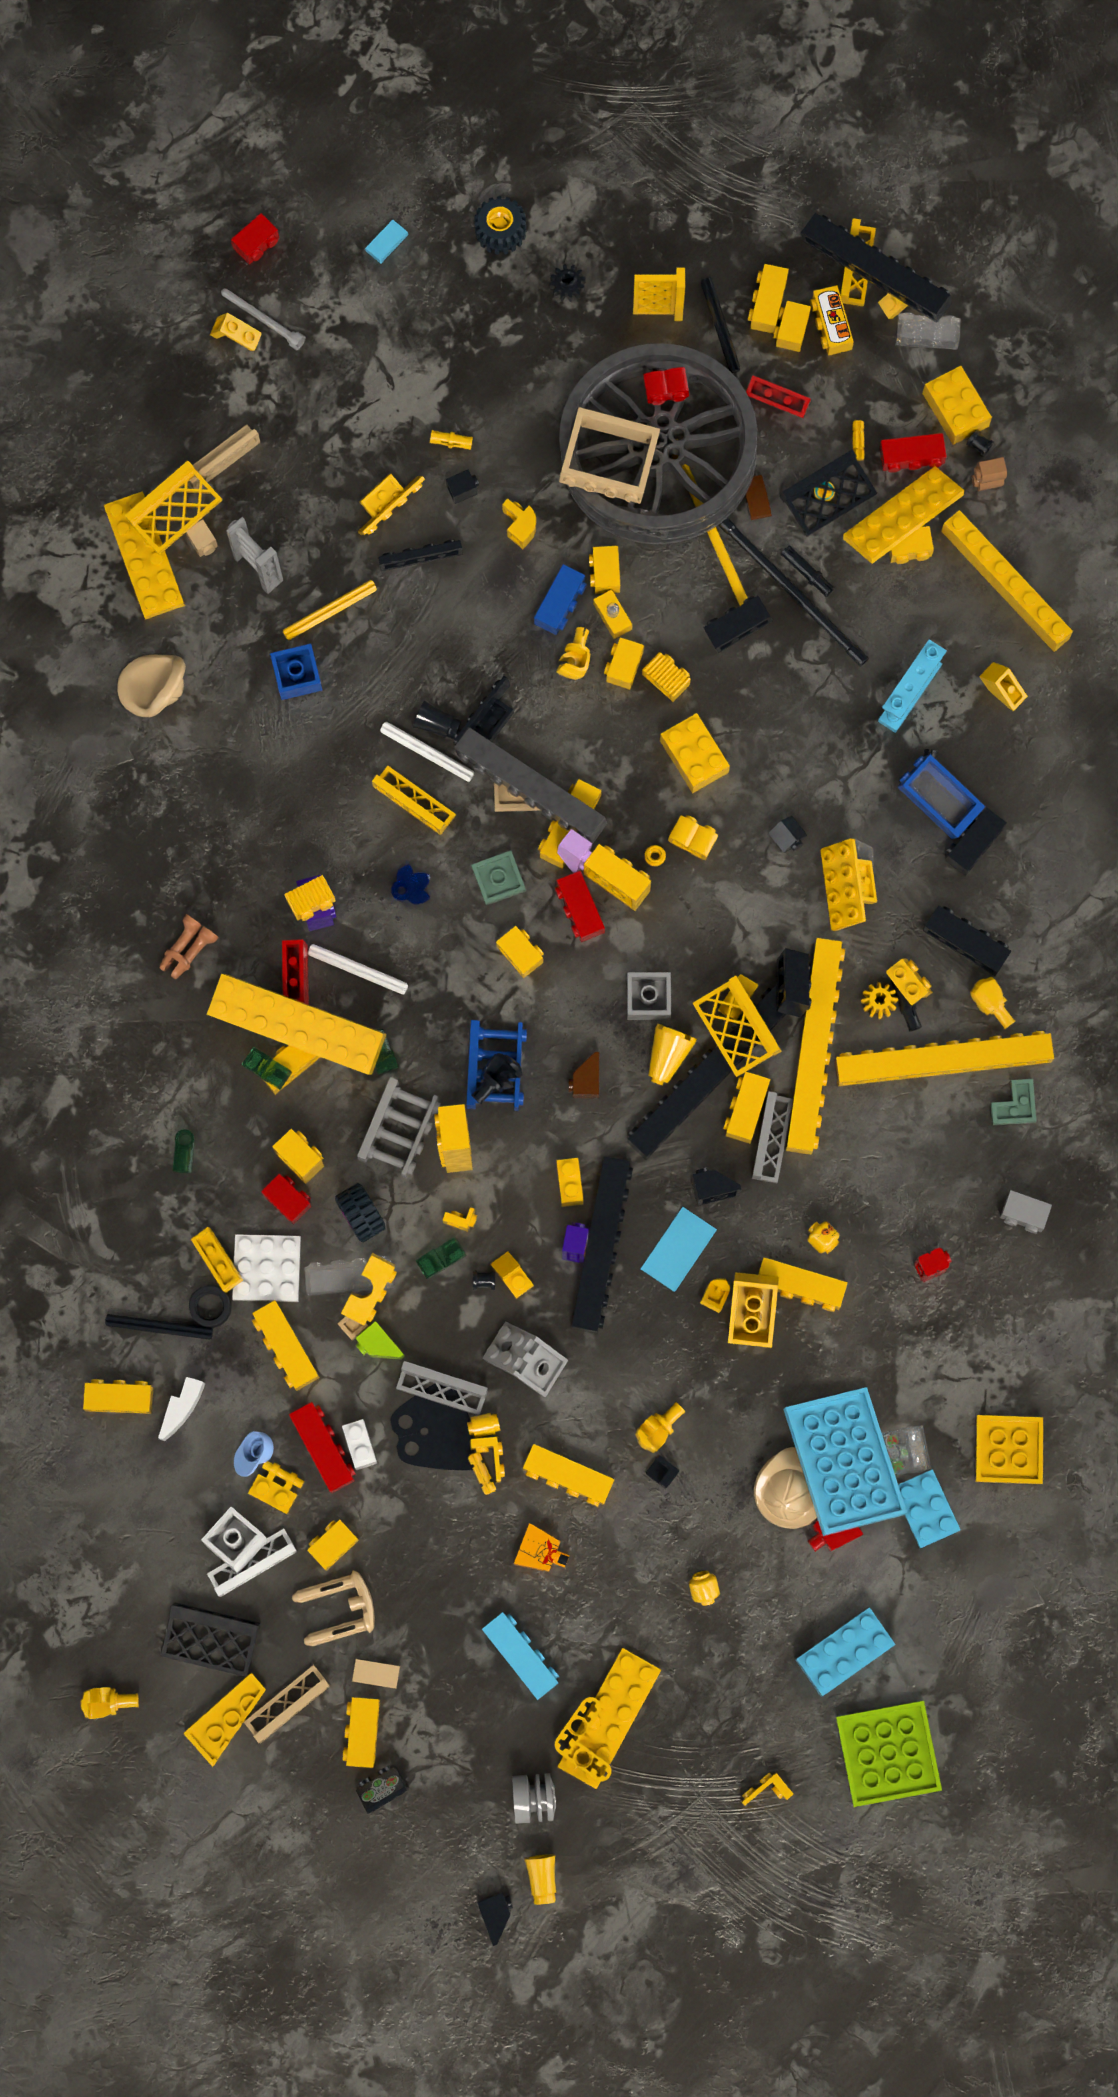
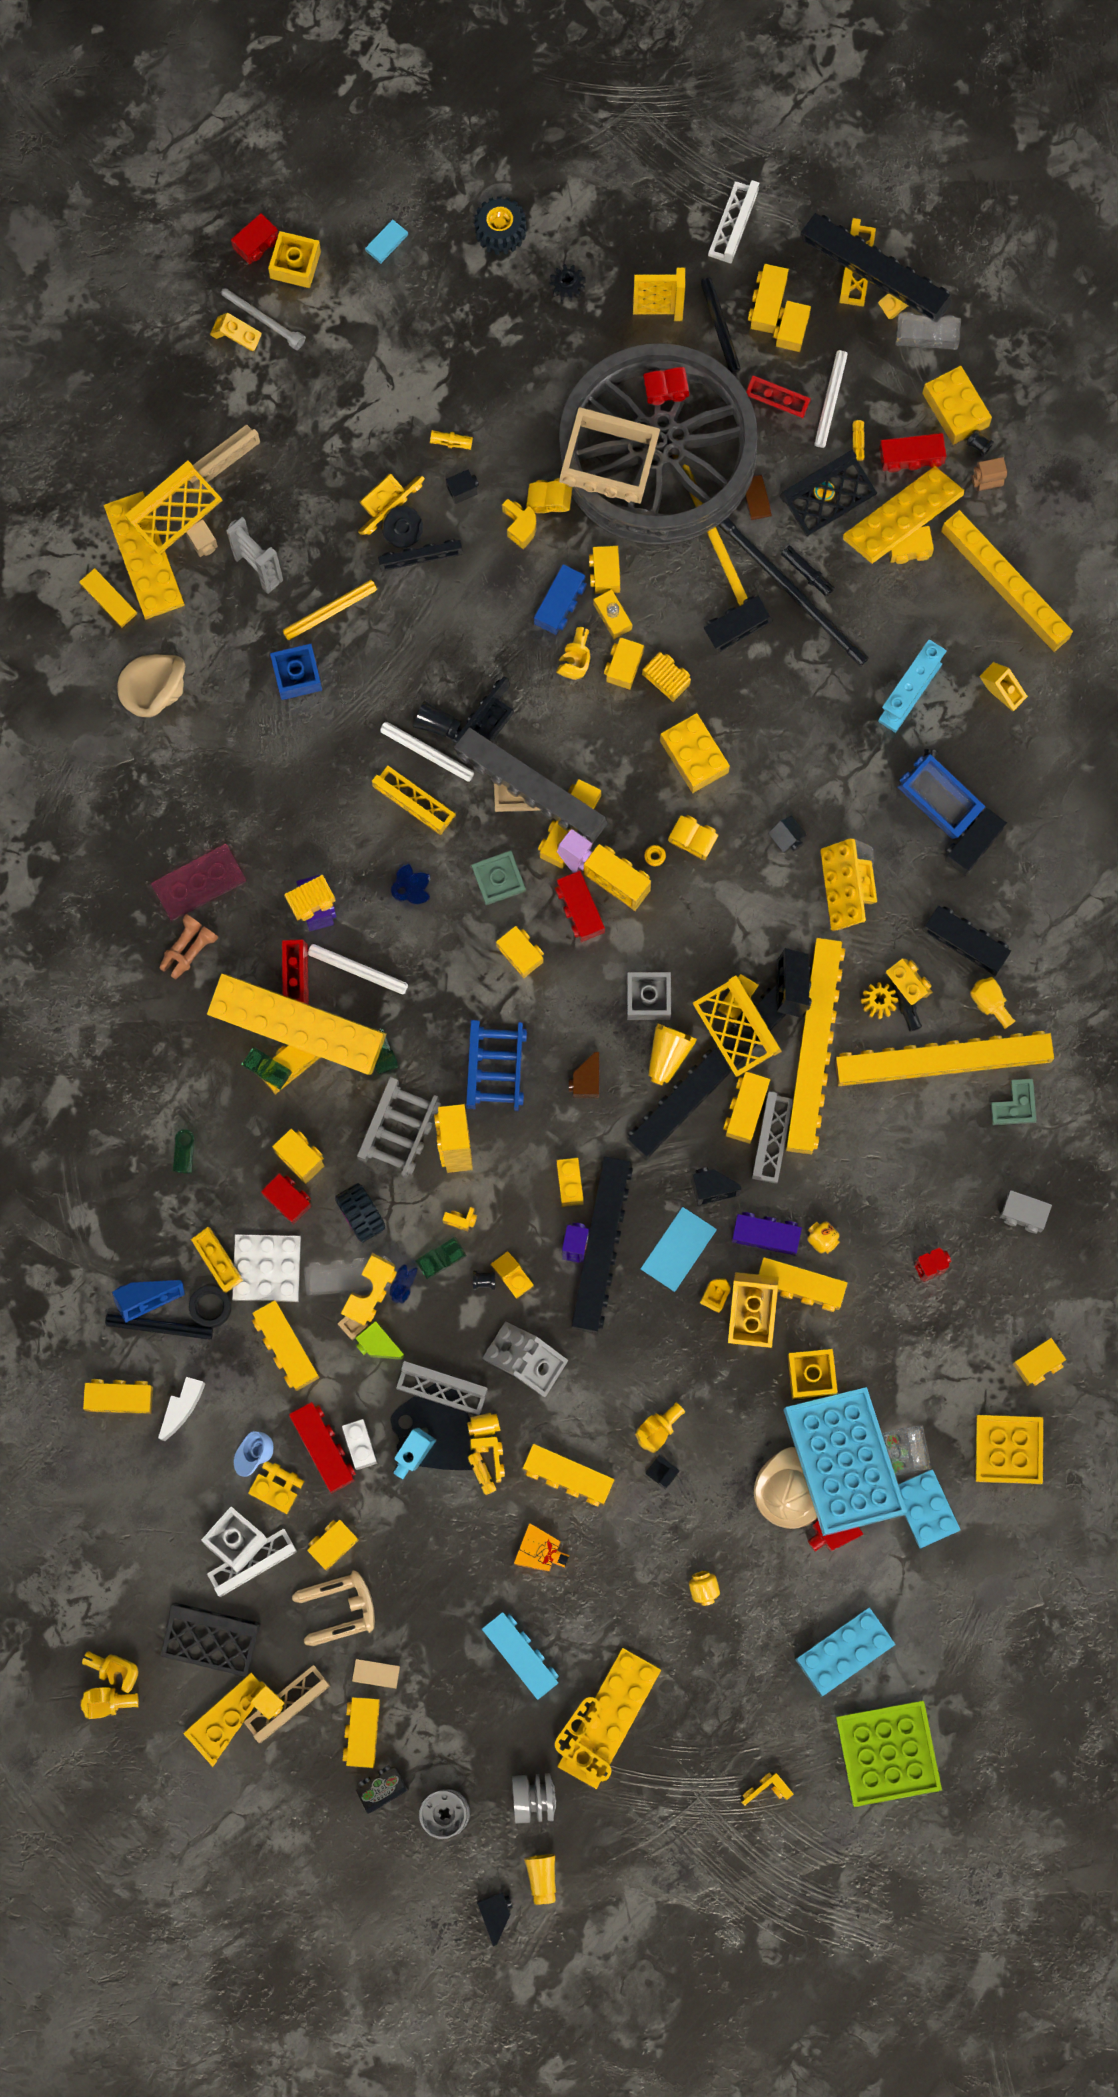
black piece [471,1053,523,1104] -> none
brick [810,285,854,356] -> none
none -> yellow tile [79,568,137,628]
none -> yellow piece [82,1651,138,1693]
none -> blue slope [112,1280,185,1323]
none -> clear pink tile [151,844,247,922]
none -> yellow brick [246,1681,284,1720]
none -> yellow brick [268,231,321,288]
none -> black tile [381,506,423,548]
none -> clear blue plate [389,1264,418,1303]
none -> medium azure torso [393,1428,436,1479]
none -> light grey wheel [419,1789,470,1839]
none -> yellow brick [526,478,573,513]
none -> white fence [708,180,759,264]
none -> dark purple brick [732,1212,802,1256]
none -> yellow brick [787,1349,838,1400]
none -> white axle [814,350,848,448]
none -> yellow brick [1013,1338,1066,1386]

